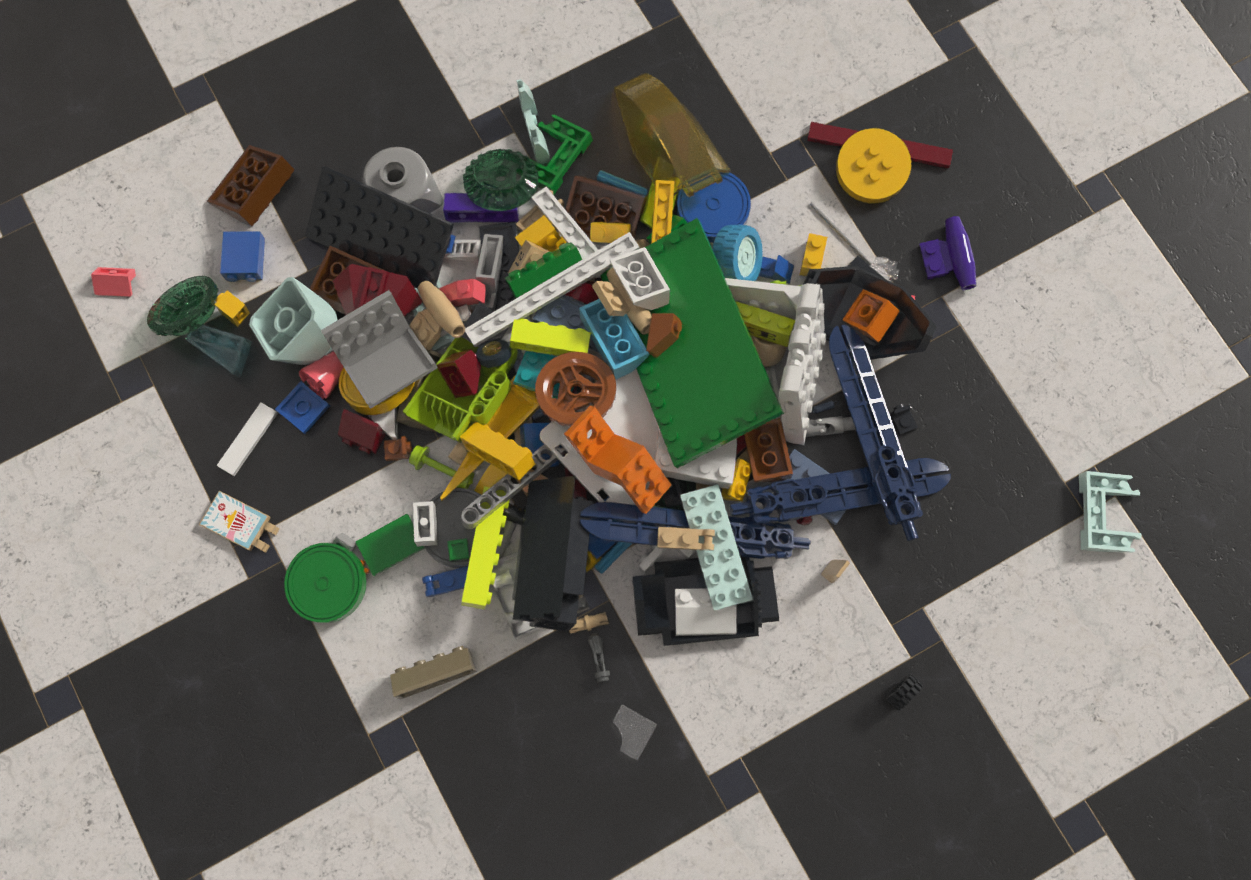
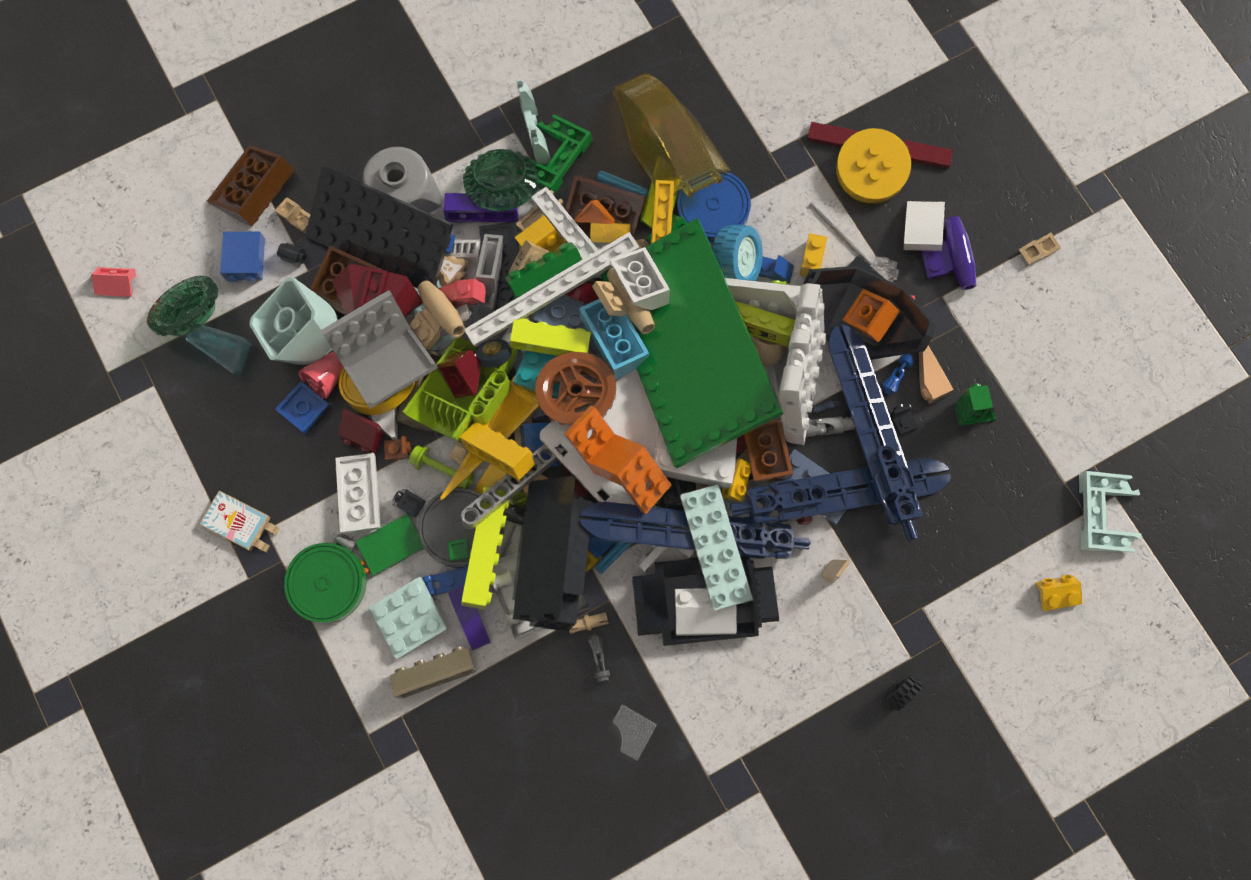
yellow brick [214,290,250,327] -> none
white tile [217,402,278,476] -> none
white brick [413,501,437,546] -> none
dark orange slope [646,313,682,357] -> none
tan plate [657,527,715,551] -> none
none -> tan slope [275,197,310,234]
none -> black brick [277,243,307,266]
none -> white plate [336,453,381,534]
none -> light aqua plate [369,577,449,659]
none -> black bracket [392,489,426,518]
none -> tan rock [438,256,470,287]
none -> dark purple slope [448,586,491,651]
none -> clear neon green hinge [512,492,527,508]
none -> orange slope [575,200,615,224]
none -> blue piece [882,354,914,395]
none -> white slope [904,201,945,251]
none -> light nougat slope [919,345,954,404]
none -> green wedge [954,384,996,426]
none -> tan slope [1019,233,1061,265]
none -> yellow bracket [1036,574,1082,611]

